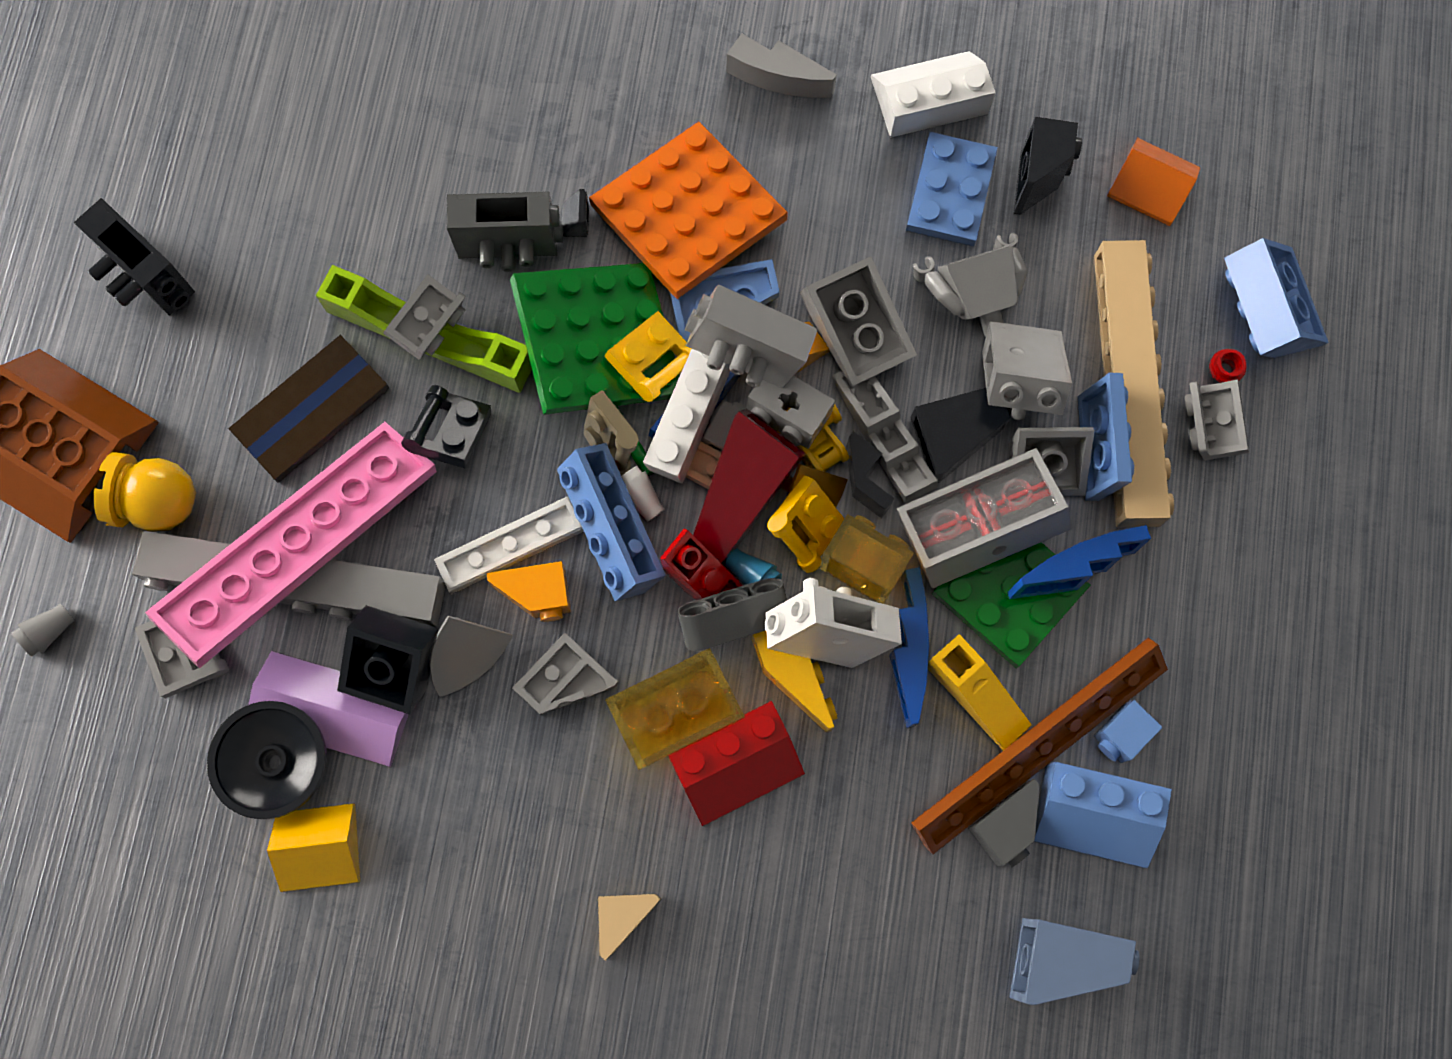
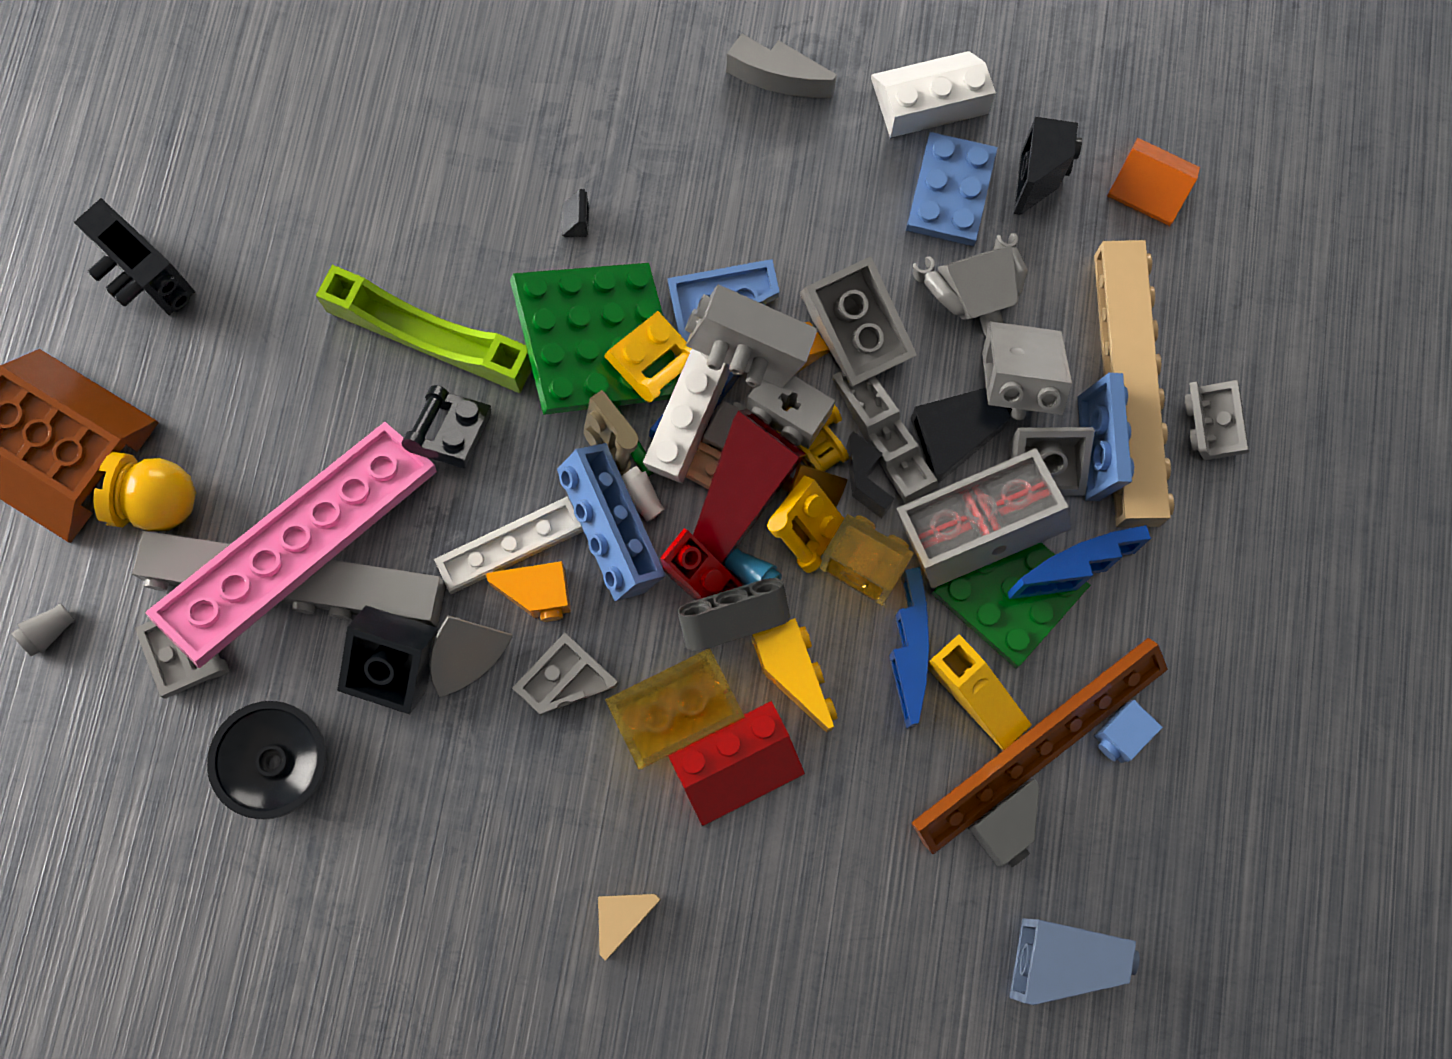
dark brown tile [228,334,389,483] -> none
lavender slope [249,651,409,767] -> none
yellow slope [267,803,360,892] -> none
light grey bracket [383,274,466,360] -> none
dark grey piece [446,191,563,272] -> none
orange plate [589,121,788,299] -> none
white piece [765,578,902,668] -> none
medium blue slope [1034,762,1172,868] -> none
red plate [1209,349,1247,383] -> none
slope [1224,238,1329,358] -> none

